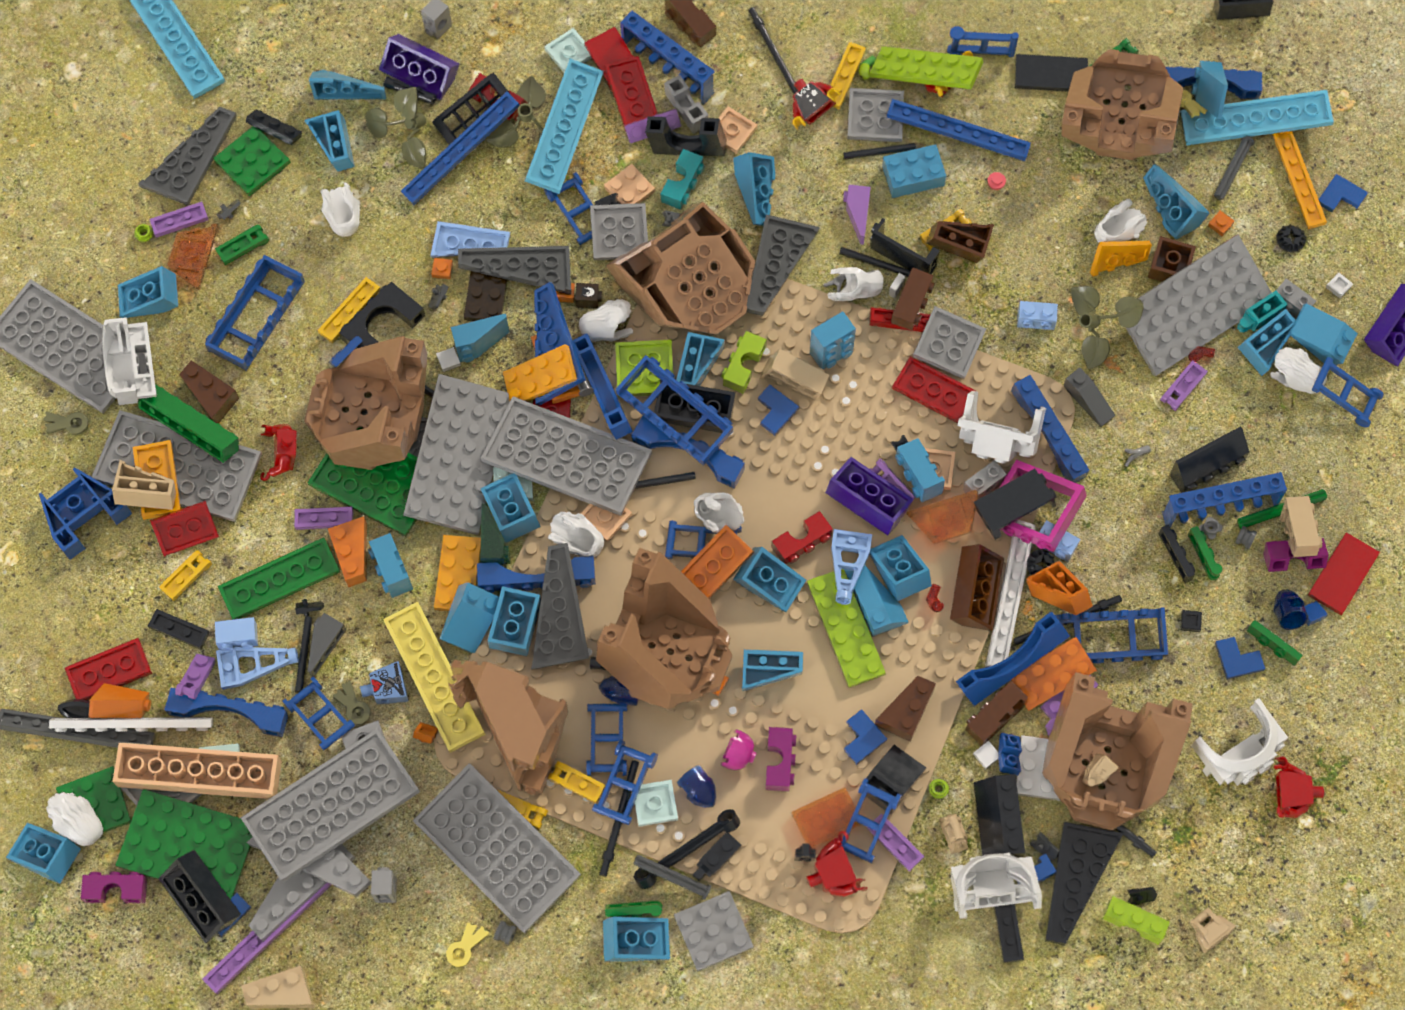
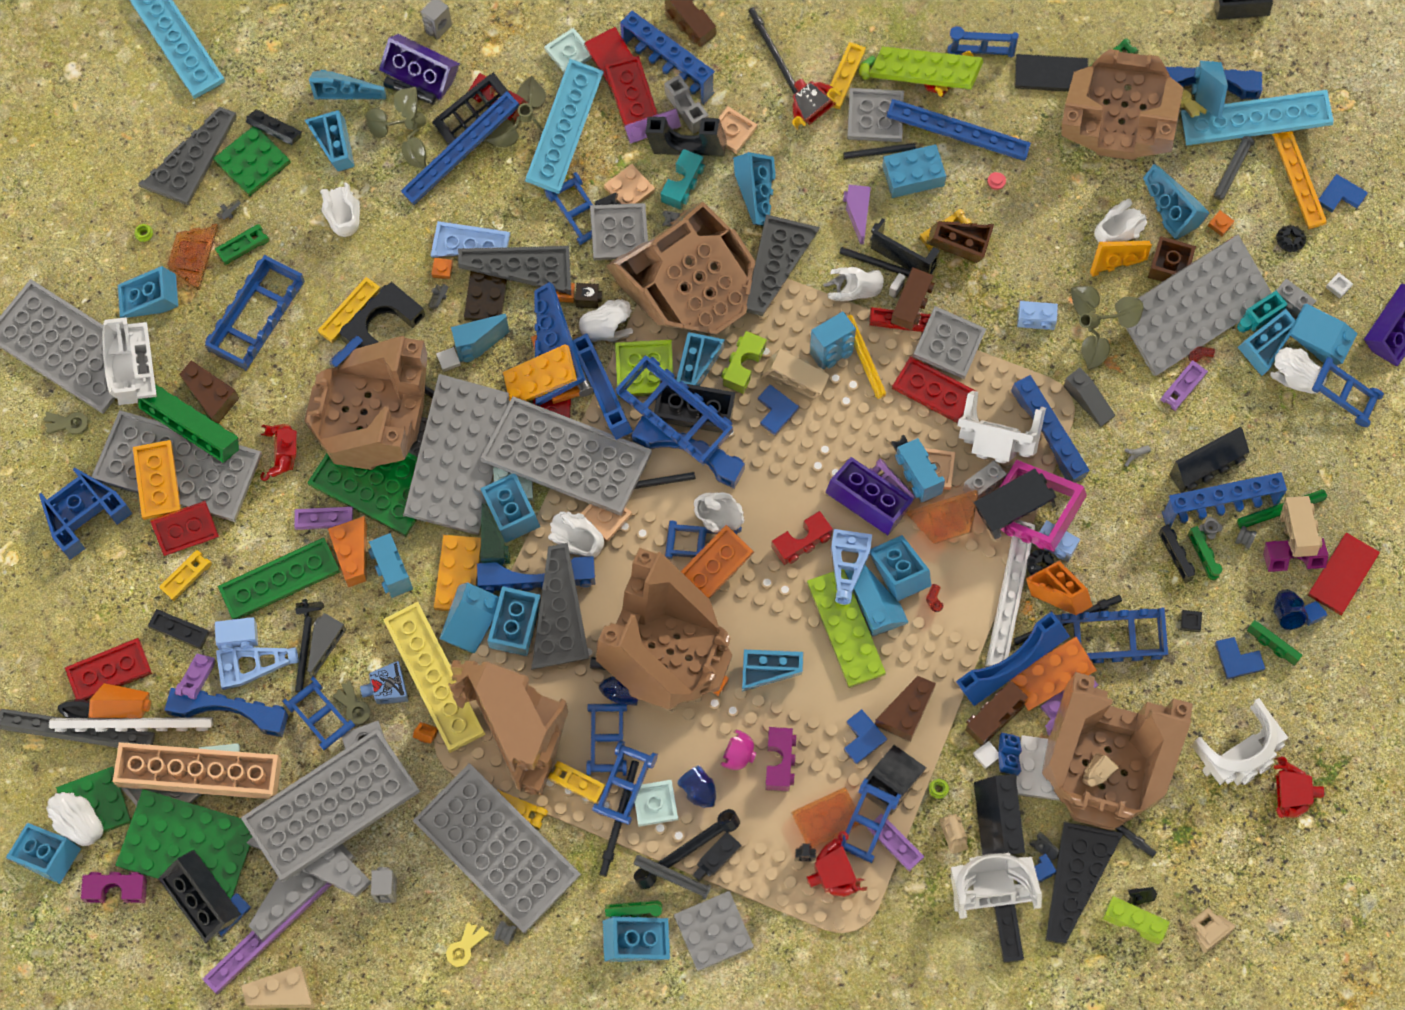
tan wedge [112,460,176,510] -> none
medium lavender plate [150,202,209,238] -> none
dark azure slope [733,547,806,612] -> none
reddish brown slope [950,544,1004,631] -> none
none -> yellow axle [847,315,886,399]

